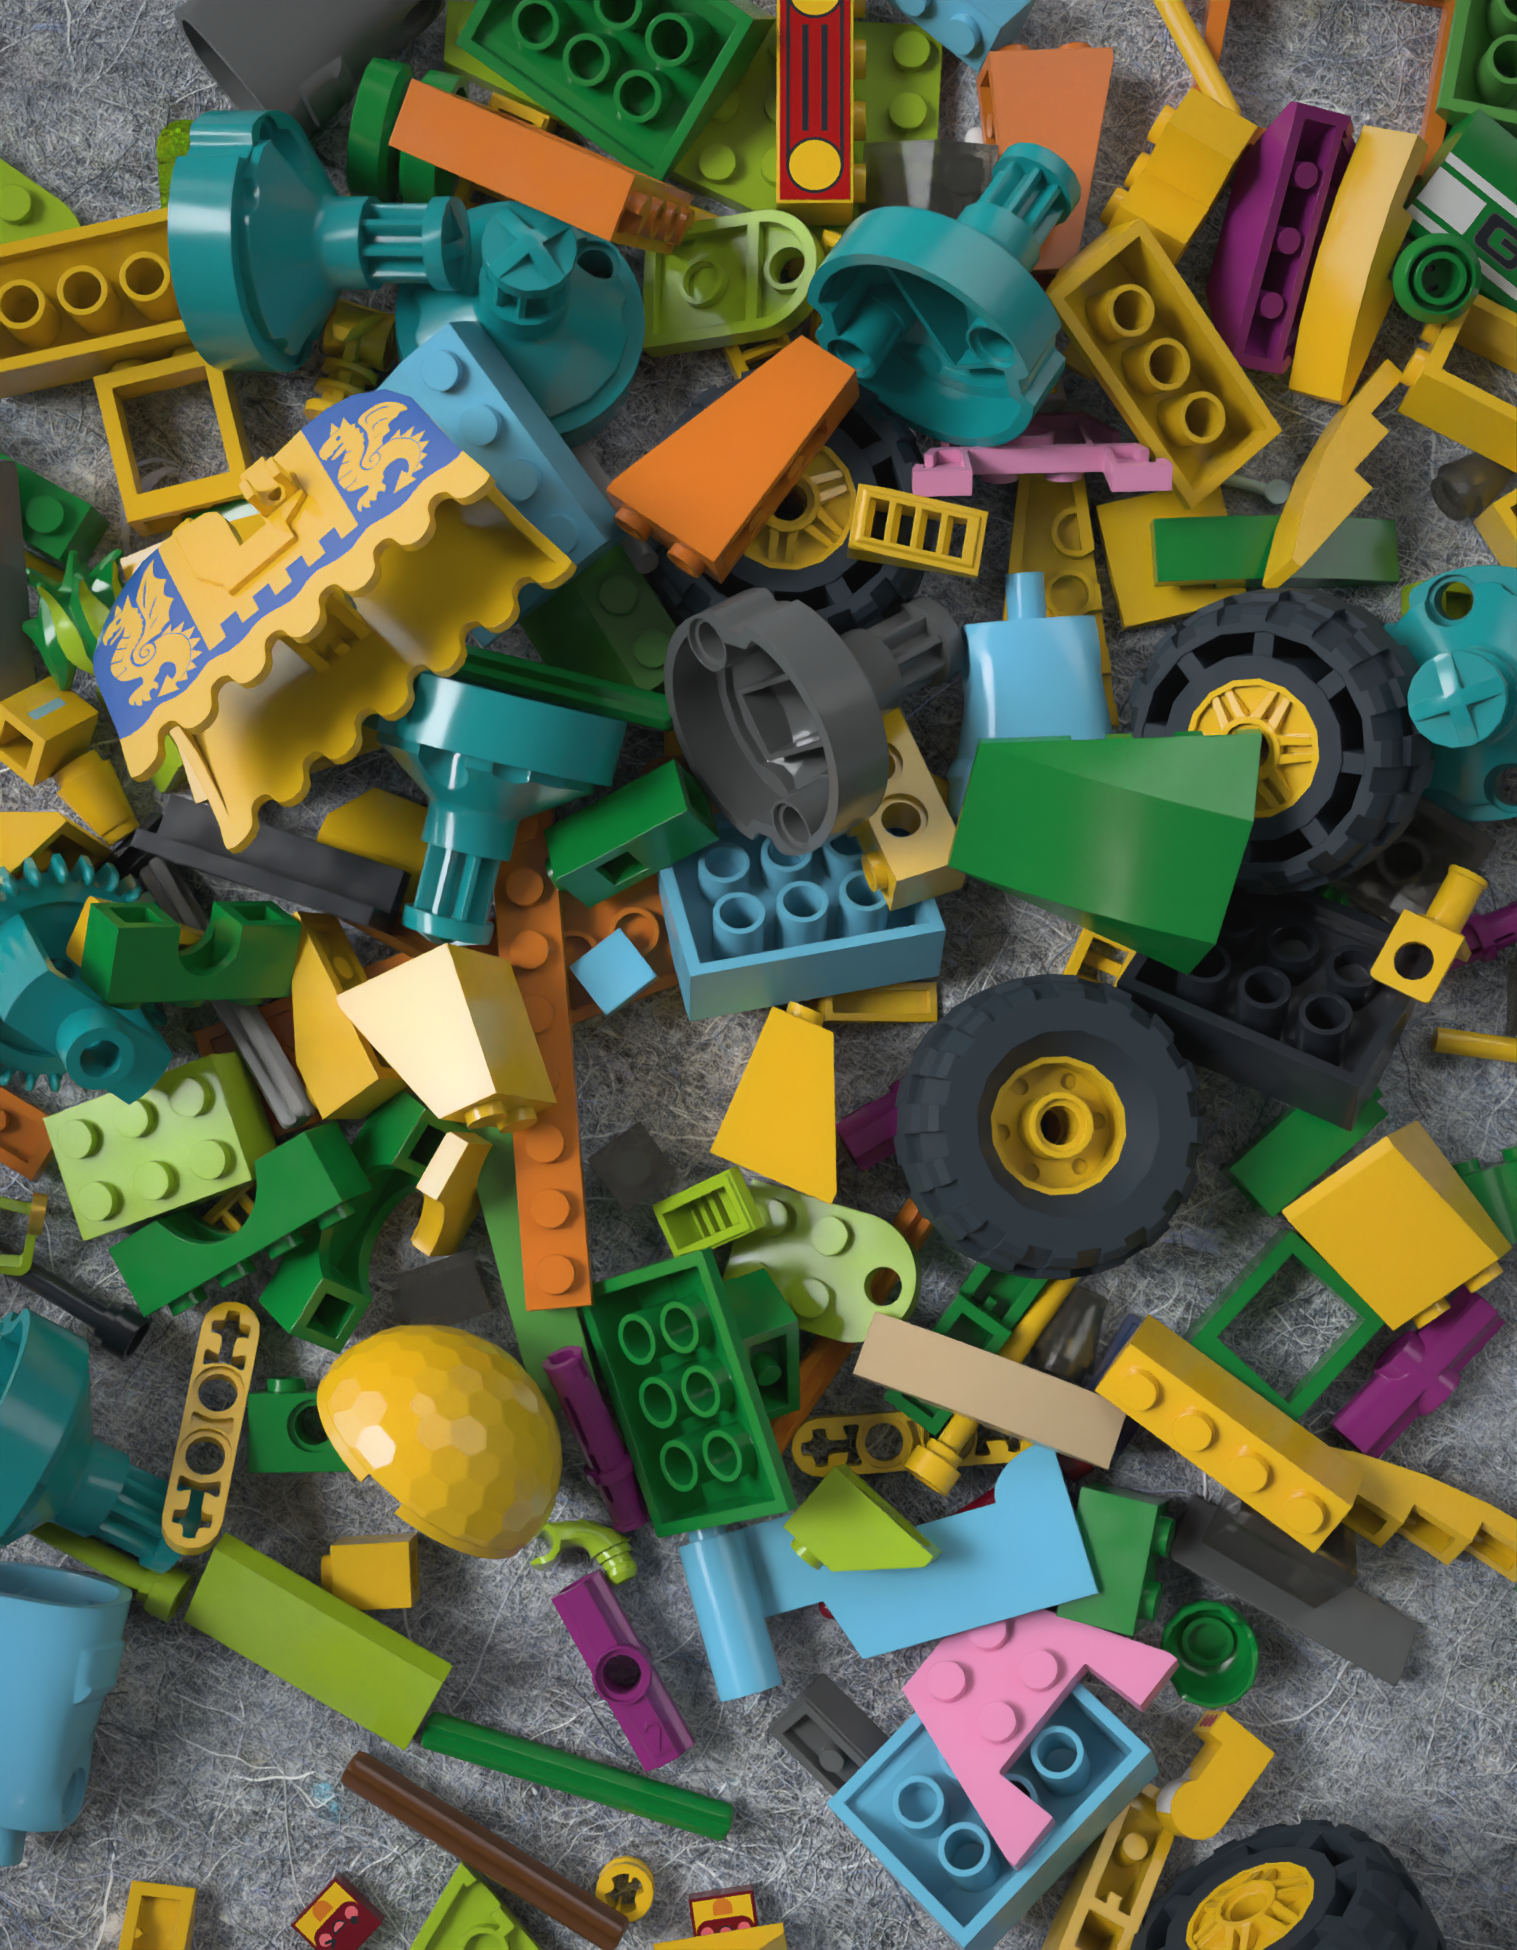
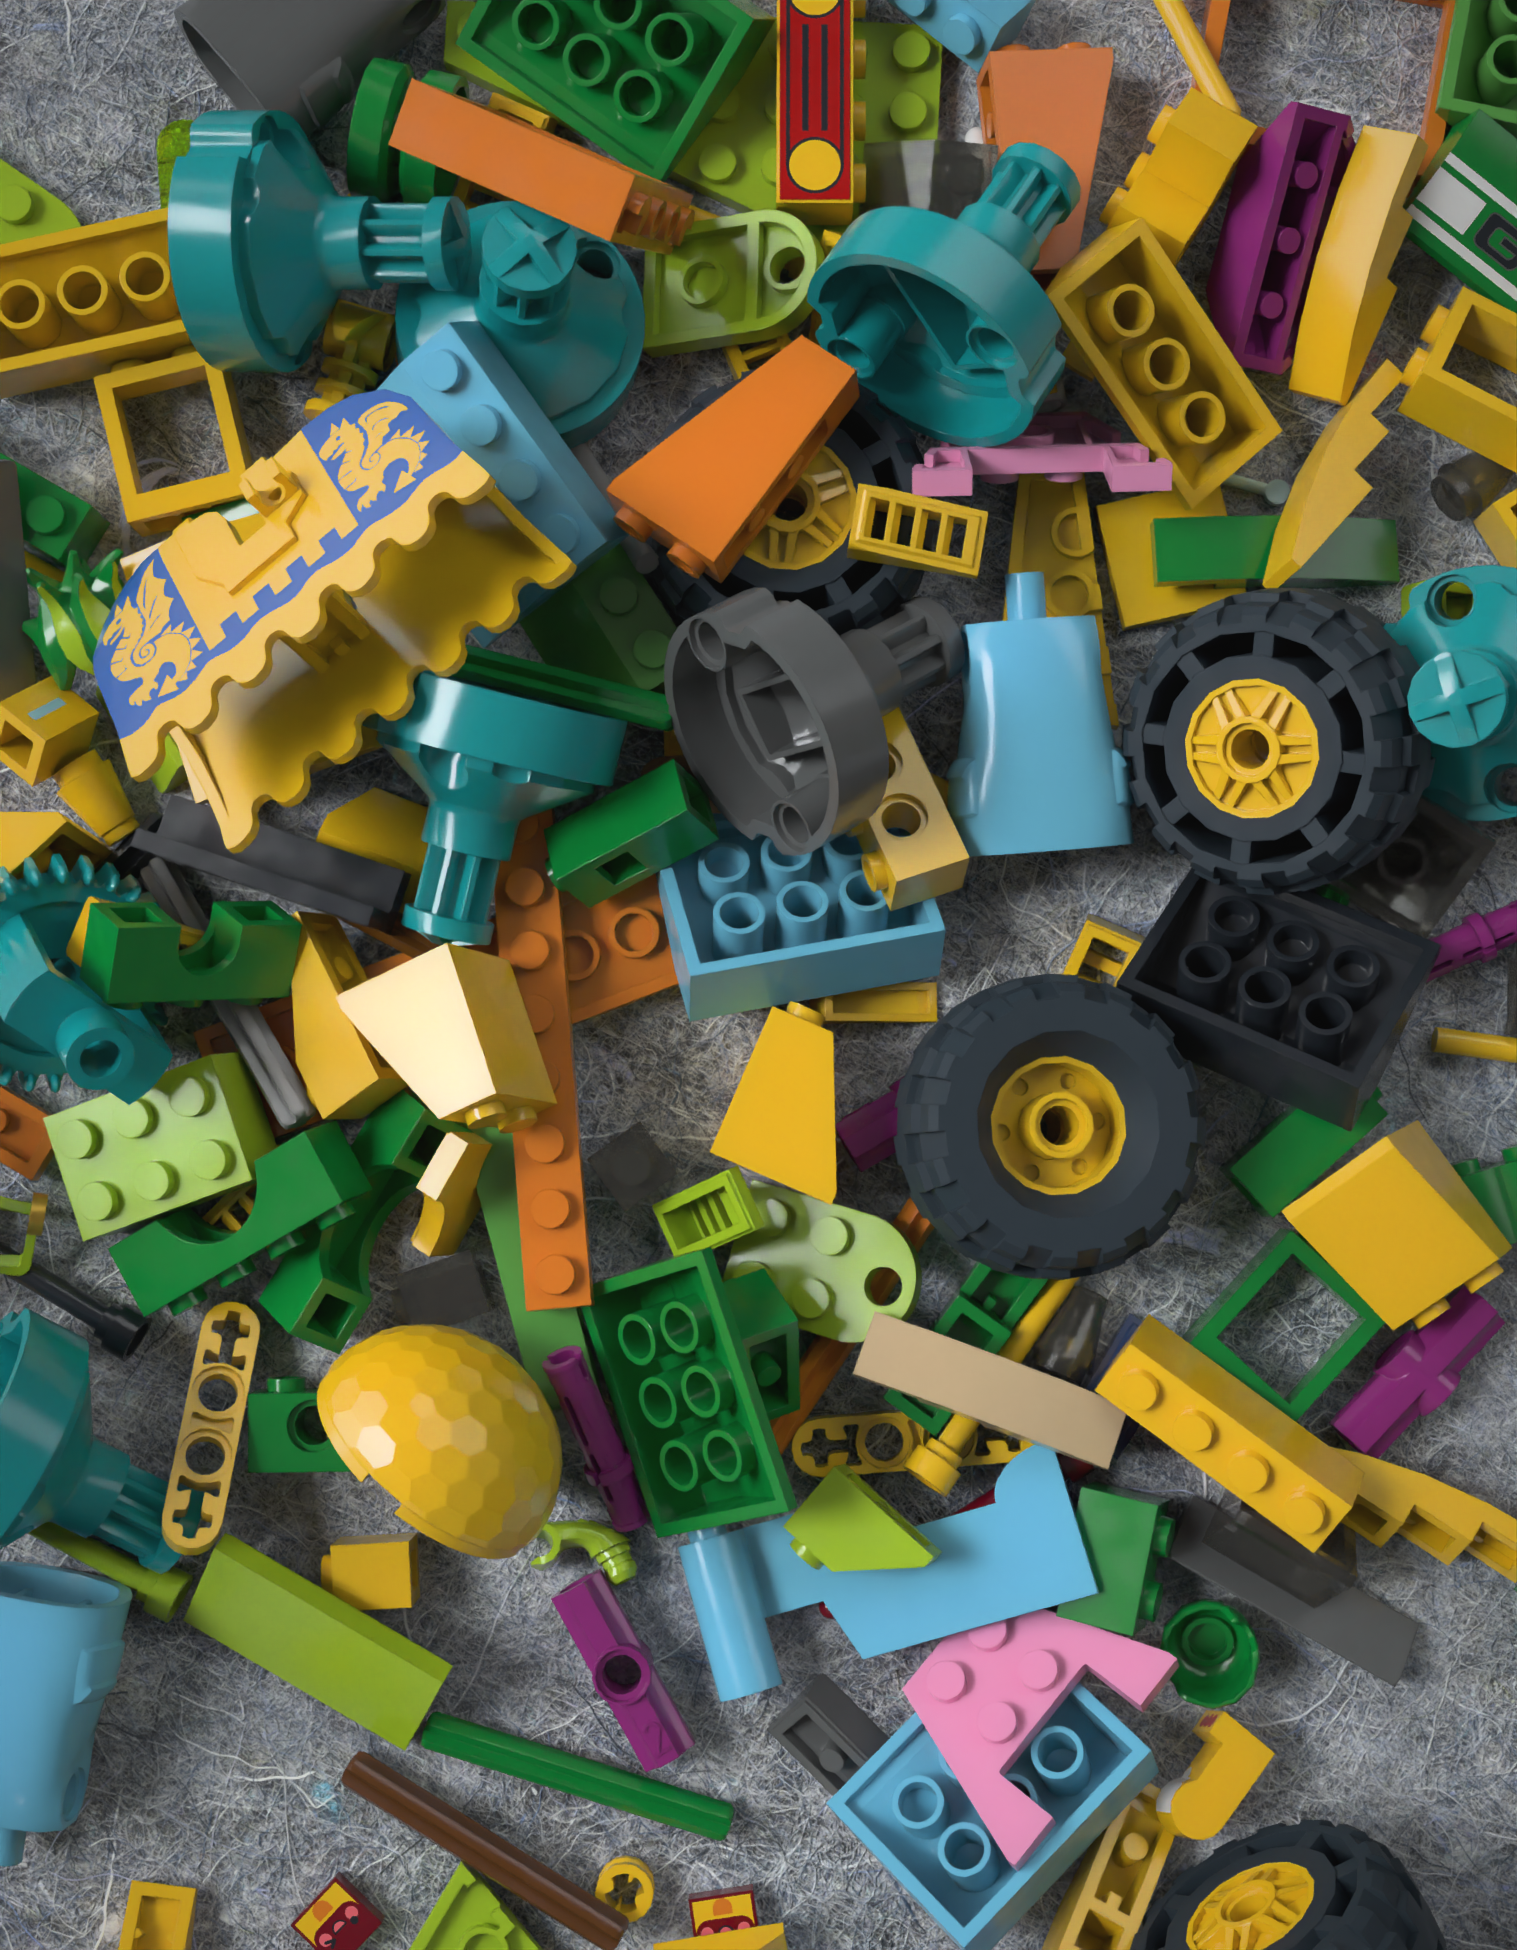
medium azure slope [569,928,659,1018] -> none
green wedge [947,729,1262,975] -> none
yellow bracket [1370,864,1488,1004] -> none
green cone [1392,233,1482,324] -> none

